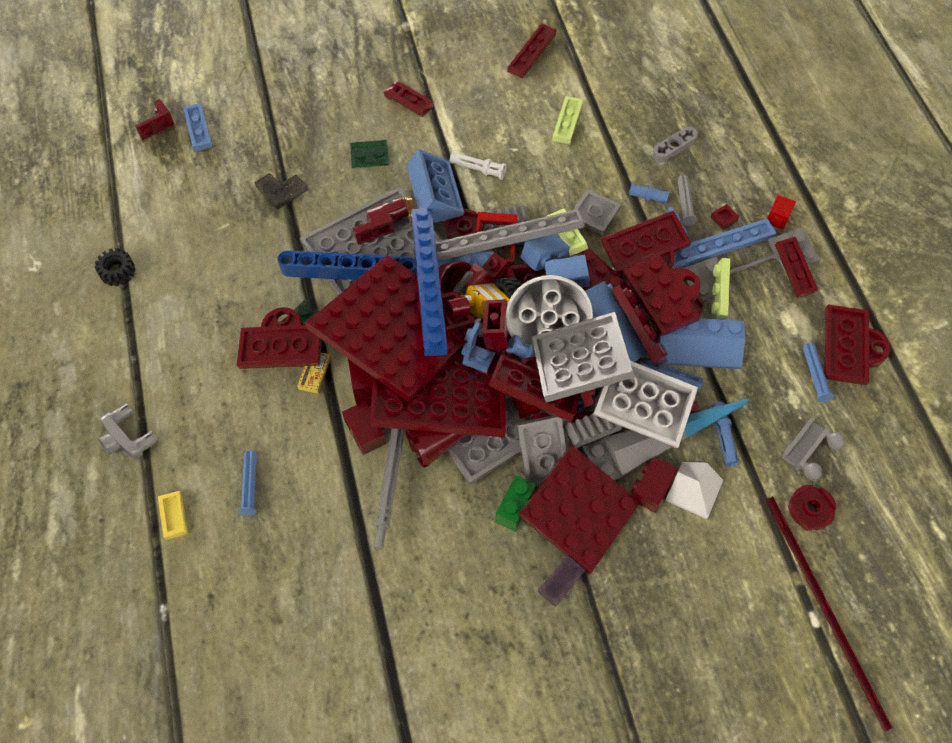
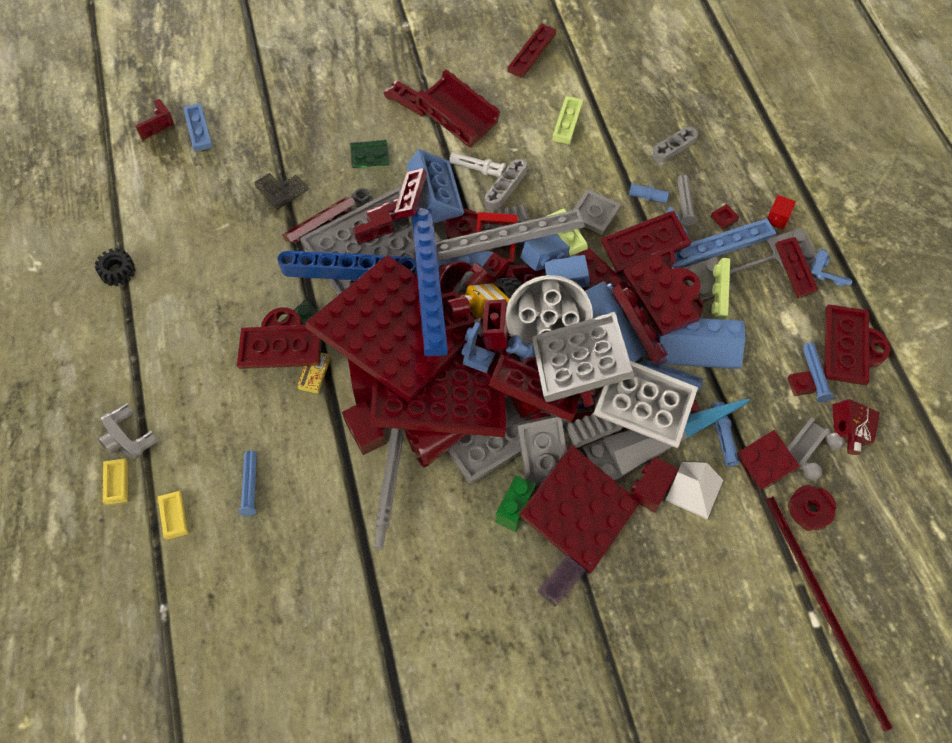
none -> light yellow tile [103,458,128,505]
none -> plate [282,197,355,243]
none -> dark grey plate [351,188,373,208]
none -> dark red plate [394,168,427,219]
none -> dark red panel [415,69,500,148]
none -> light grey beam [484,159,527,210]
none -> dark red plate [737,430,800,491]
none -> dark red plate [787,371,817,396]
none -> medium blue bracket [811,248,853,287]
none -> dark red torso [832,399,880,455]

